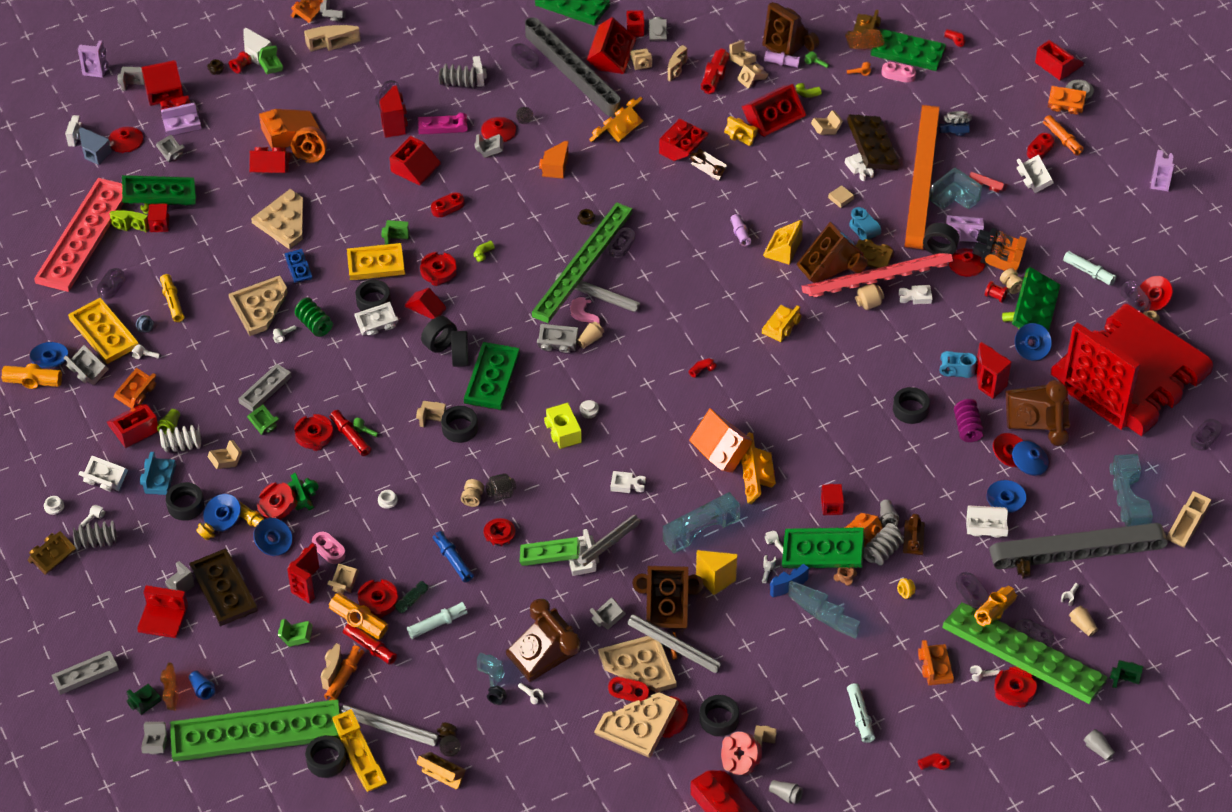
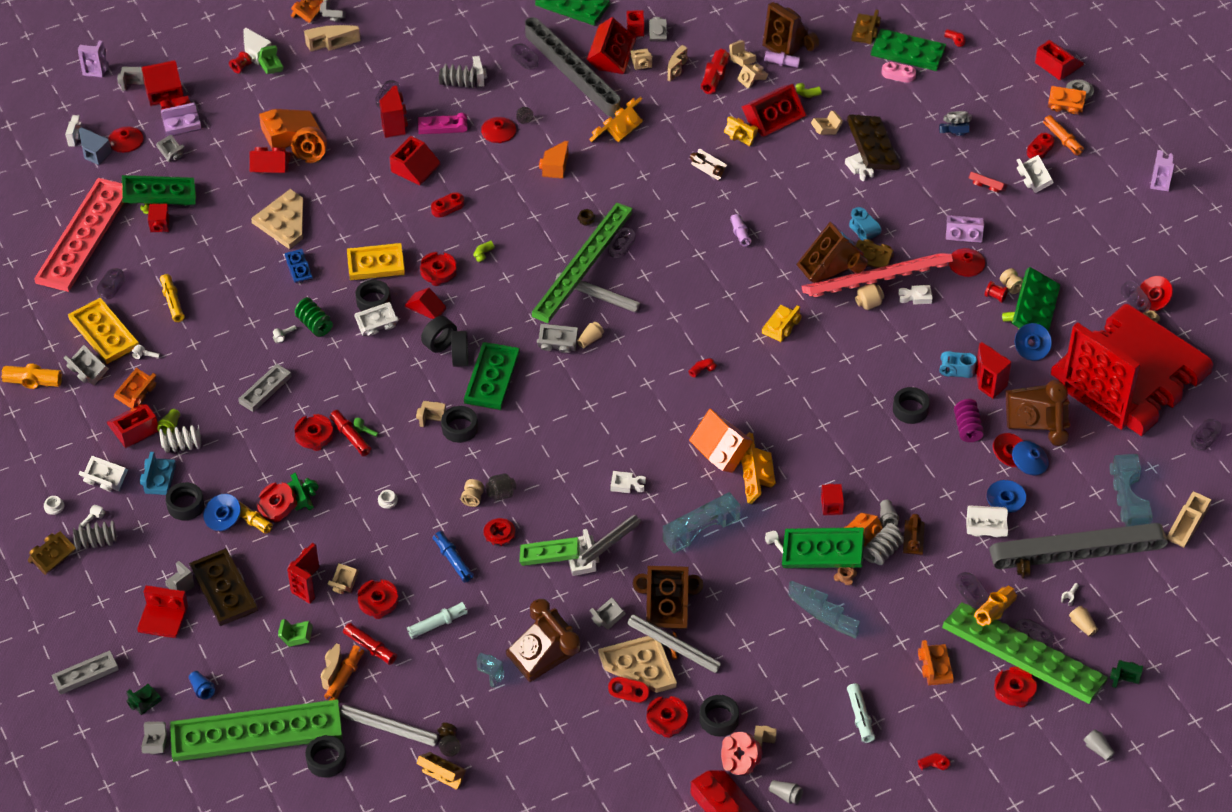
blue dish [30,342,68,368] -> none
lime slope [109,210,149,232] -> none
sand blue plate [136,315,154,332] -> none
clear orange slope [161,662,178,711] -> none
yellow plate [196,522,215,541] -> none
dark brown plate [207,59,224,75] -> none
tan bracket [208,440,242,469] -> none
tan plate [228,275,288,336] -> none
bright green bracket [247,405,279,435] -> none
blue dish [253,518,292,556] -> none
bright pink plate [312,532,346,564] -> none
light orange piece [329,592,389,640] -> none
yellow slope [332,709,387,792] -> none
bright green bracket [382,220,410,245] -> none
clear green axle [395,581,428,613] -> none
light grey bracket [475,134,503,158] -> none
black plate [487,686,507,705] -> none
white hand [518,683,544,704] -> none
neon yellow brick [544,403,582,449] -> none
bright pink piece [570,297,600,324] -> none
white plate [580,400,599,418] -> none
tan plate [594,692,679,758] -> none
red slope [659,119,709,161] -> none
yellow slope [696,550,737,595] -> none
white hand [762,555,776,583] -> none
yellow slope [763,220,803,265] -> none
blue slope [770,564,809,597] -> none
bright green hand [804,52,829,68] -> none
tan tile [828,185,854,208] -> none
clear orange slope [845,29,885,49] -> none
orange hand [847,62,871,76] -> none
yellow plate [897,578,915,599] -> none
orange beam [904,105,939,250] -> none
black tyre [923,223,960,255] -> none
clear light blue panel [930,167,982,210] -> none
white hand [970,665,999,682] -> none
hips [972,228,1027,271] -> none
light aqua pin [1063,251,1117,286] -> none

